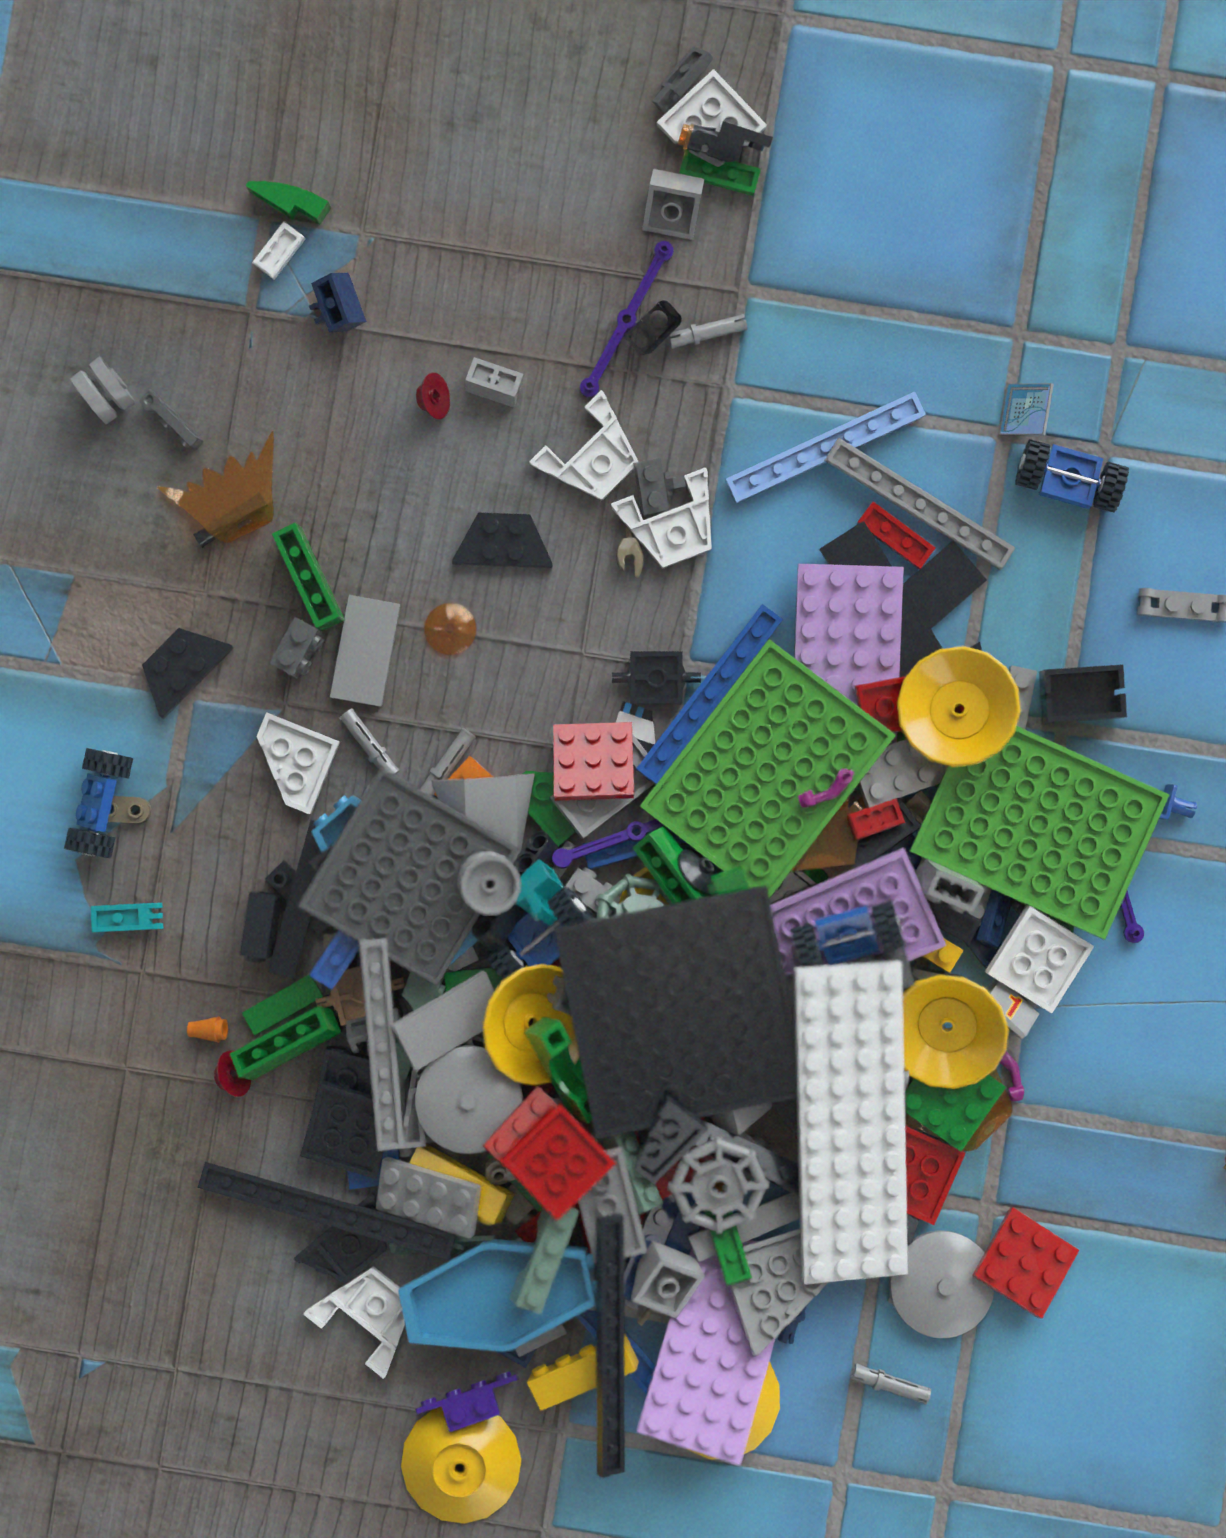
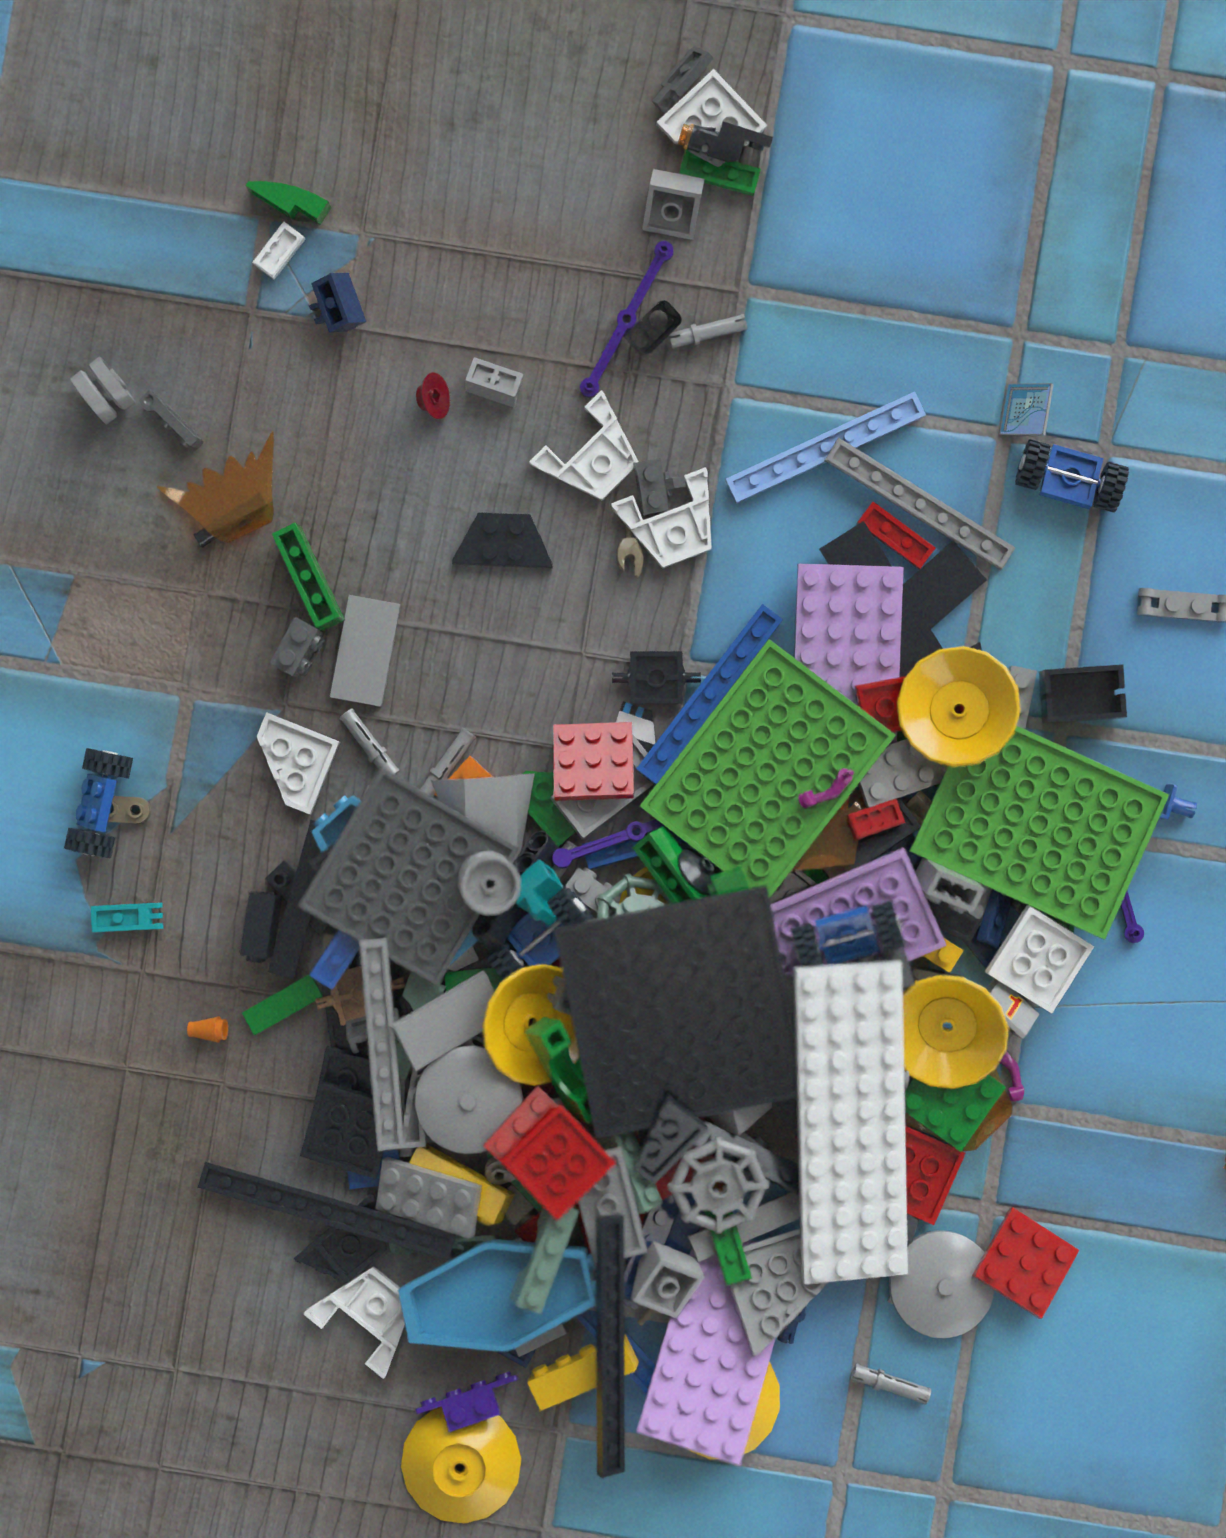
black wing [142,628,234,719] -> none
dark red piece [214,1050,251,1097] -> none
green brick [230,1006,341,1080] -> none
clear orange dish [424,603,477,655] -> none

